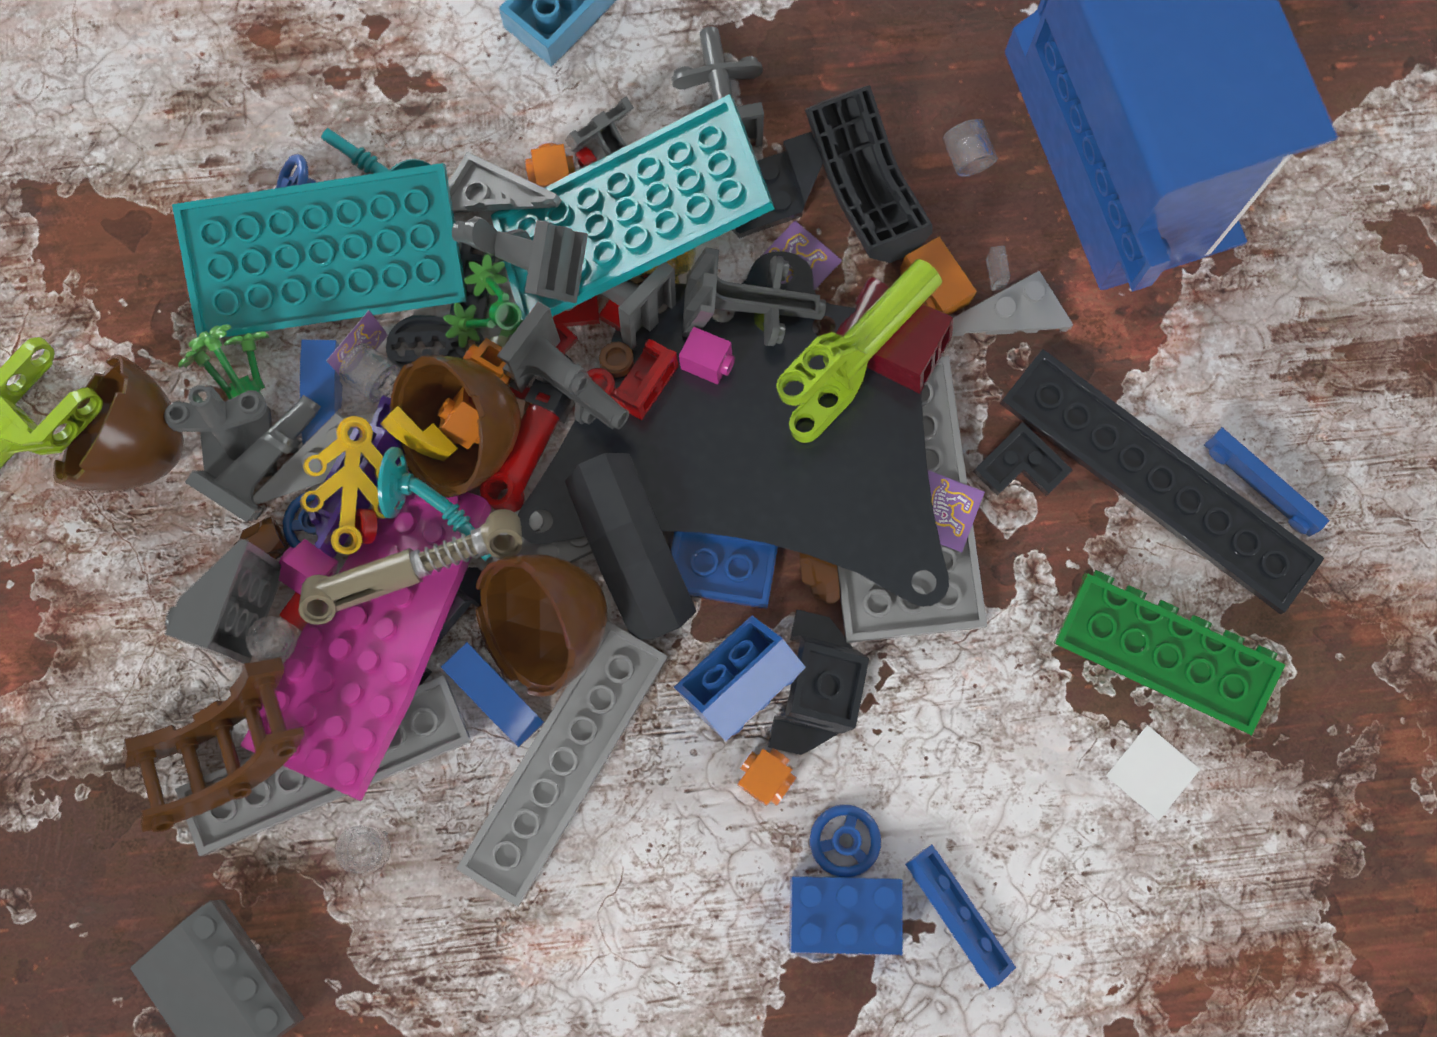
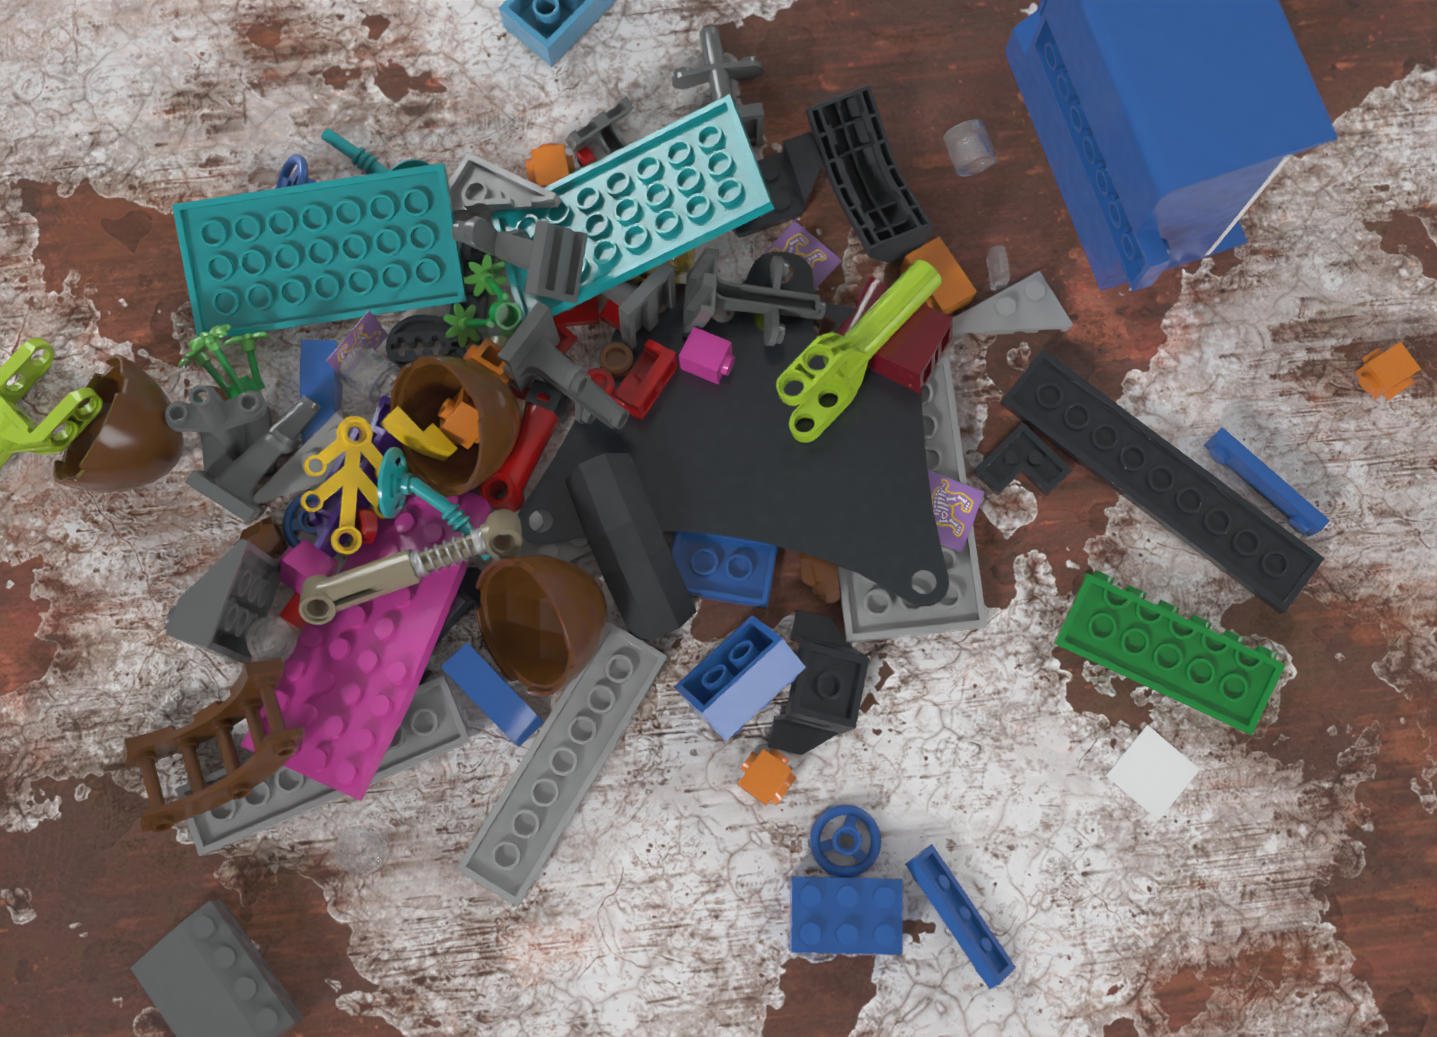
none -> orange brick [1355,341,1421,400]

